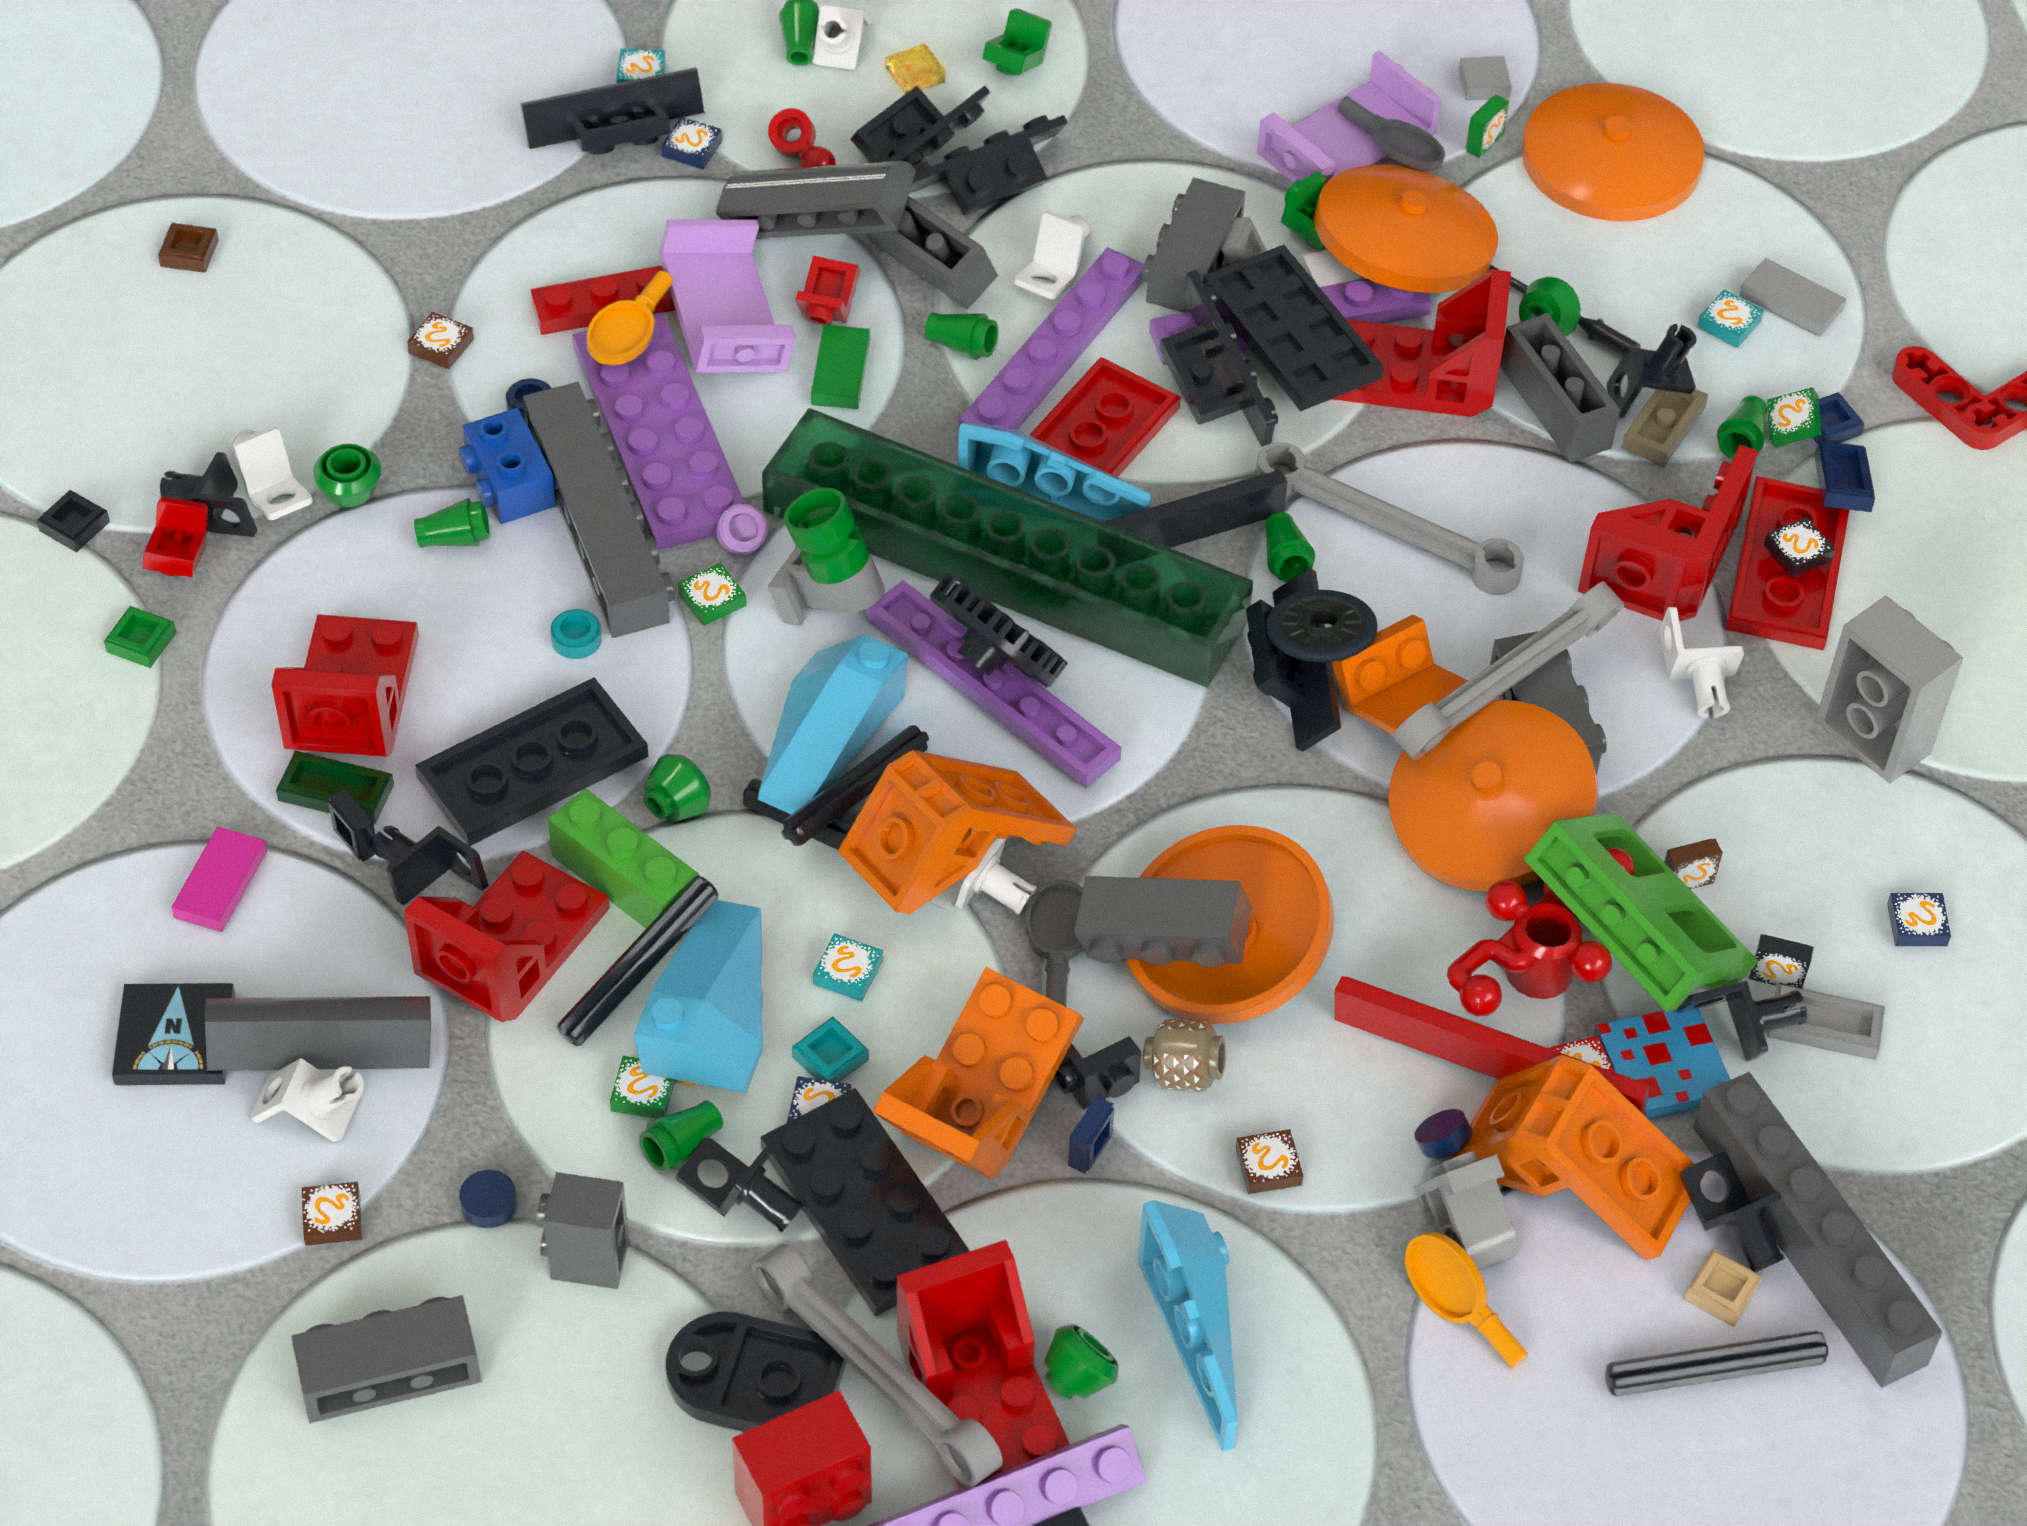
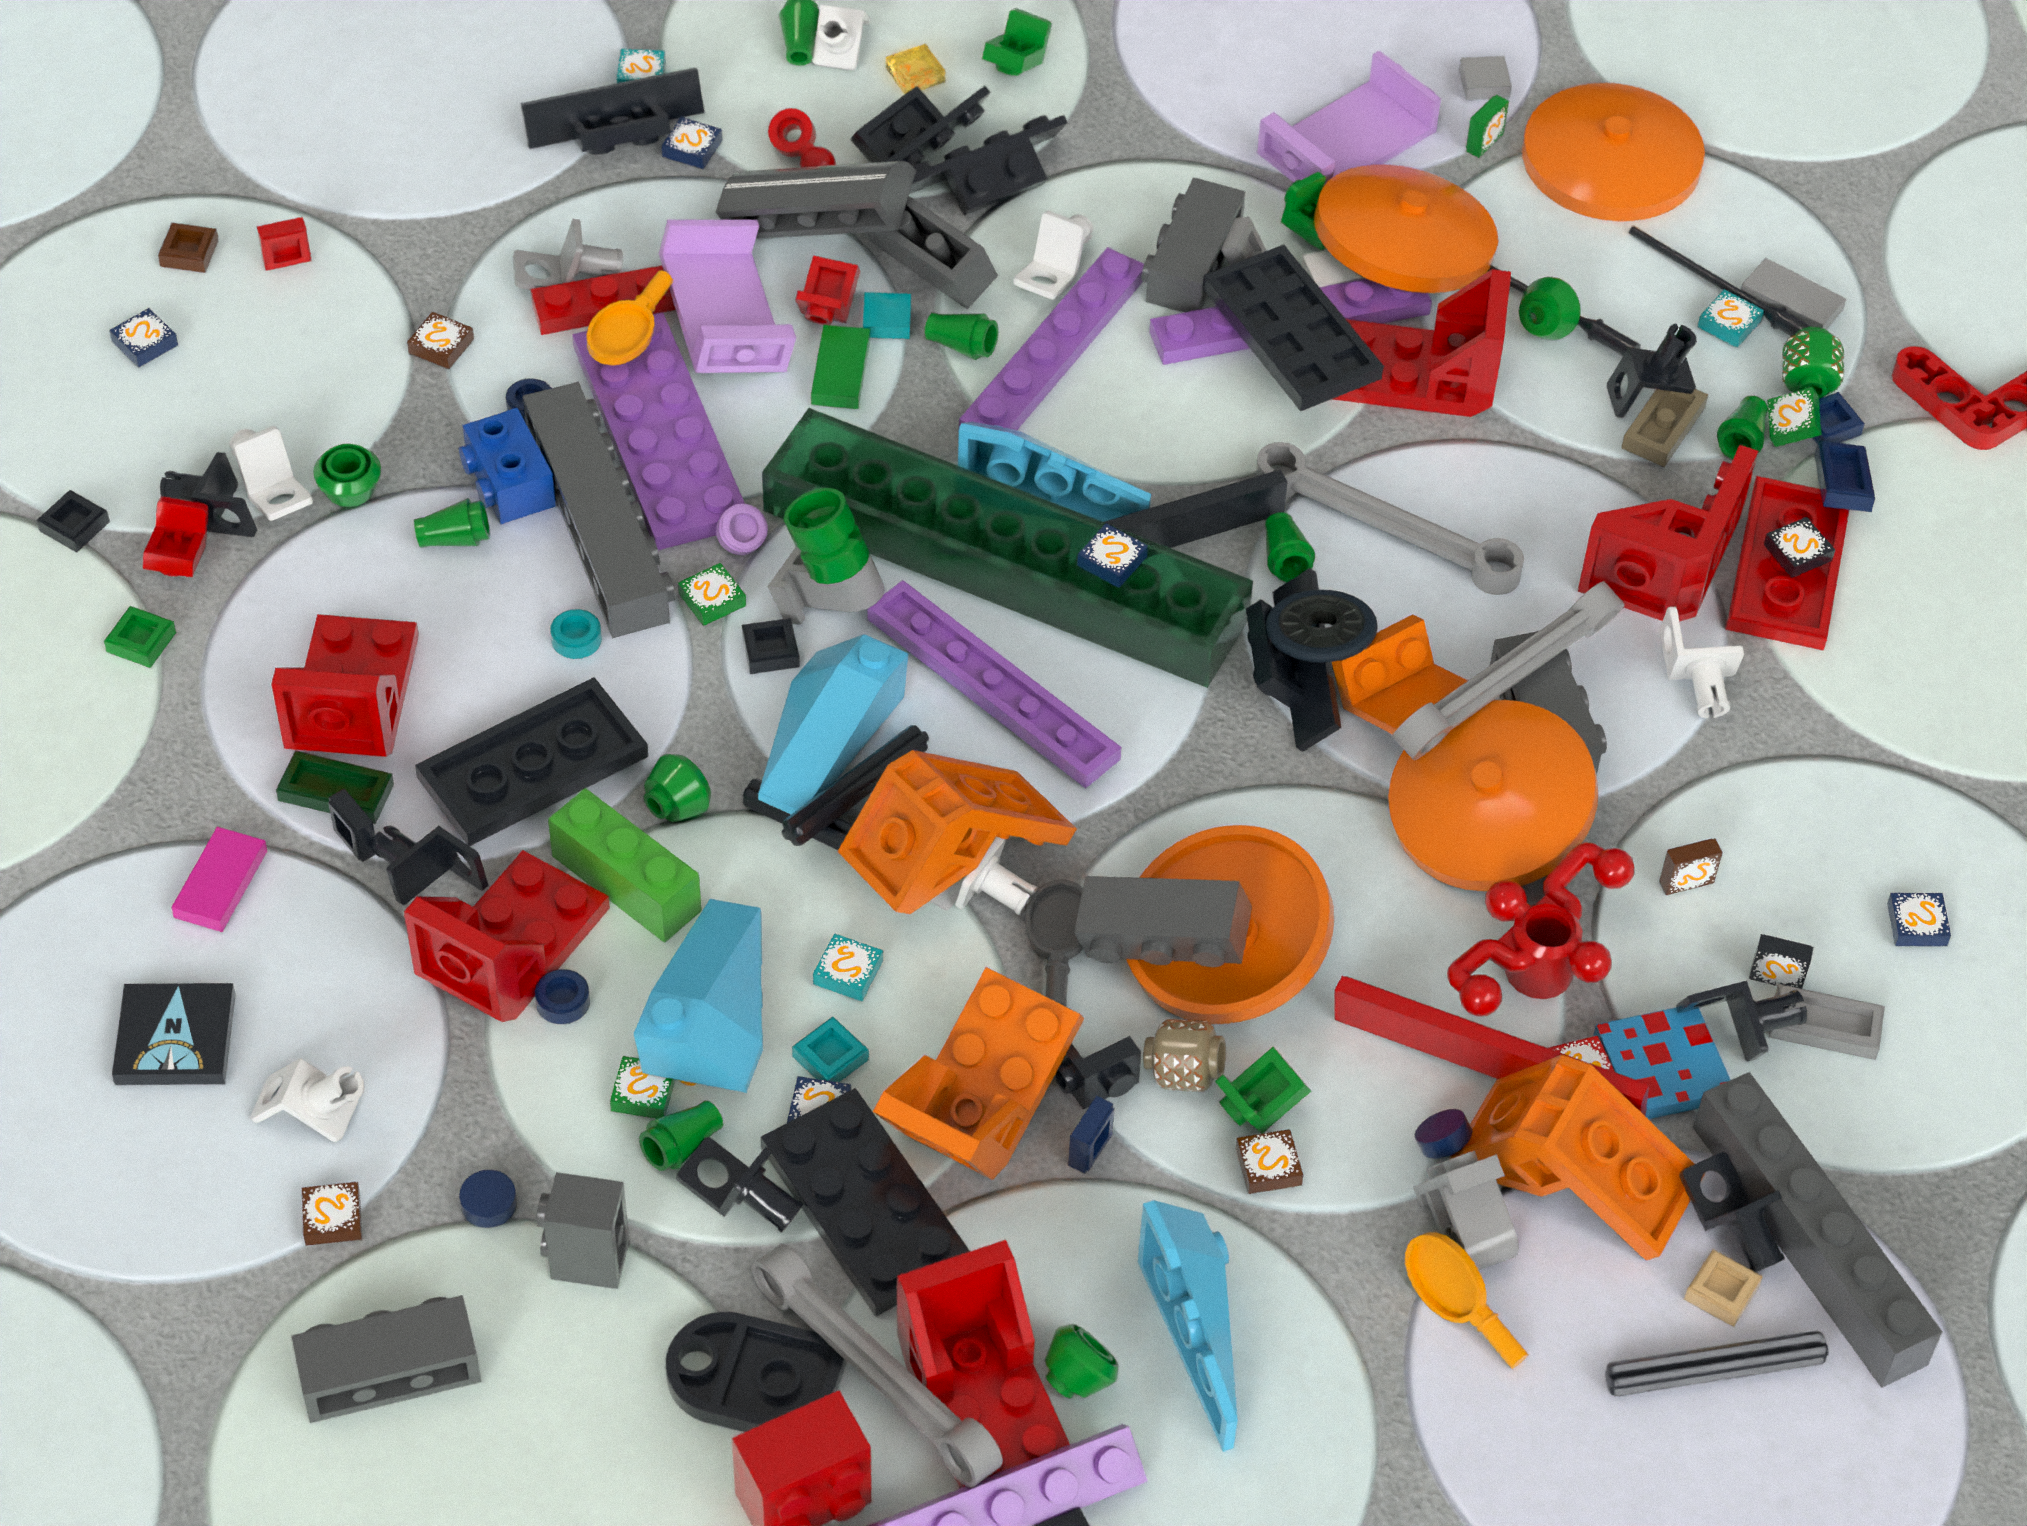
dark grey brick [205,996,431,1071] -> none
black axle [557,875,719,1047] -> none
black wheel [930,572,1068,688] -> none
red tile [1029,357,1181,478] -> none
black bracket [1159,270,1278,446] -> none
dark grey piece [1337,96,1445,171] -> none
dark grey brick [1500,313,1620,463] -> none
bright green window [1524,813,1759,1012] -> none
light grey brick [1815,595,1963,784] -> none
none -> tile [109,308,178,368]
none -> red tile [257,217,312,271]
none -> light grey bracket [513,219,623,290]
none -> dark blue tile [535,969,590,1024]
none -> black tile [741,618,800,674]
none -> teal tile [863,292,911,339]
none -> tile [1077,523,1148,588]
none -> green bracket [1215,1047,1311,1134]
none -> black piece [1629,226,1812,336]
none -> green head [1782,327,1844,399]

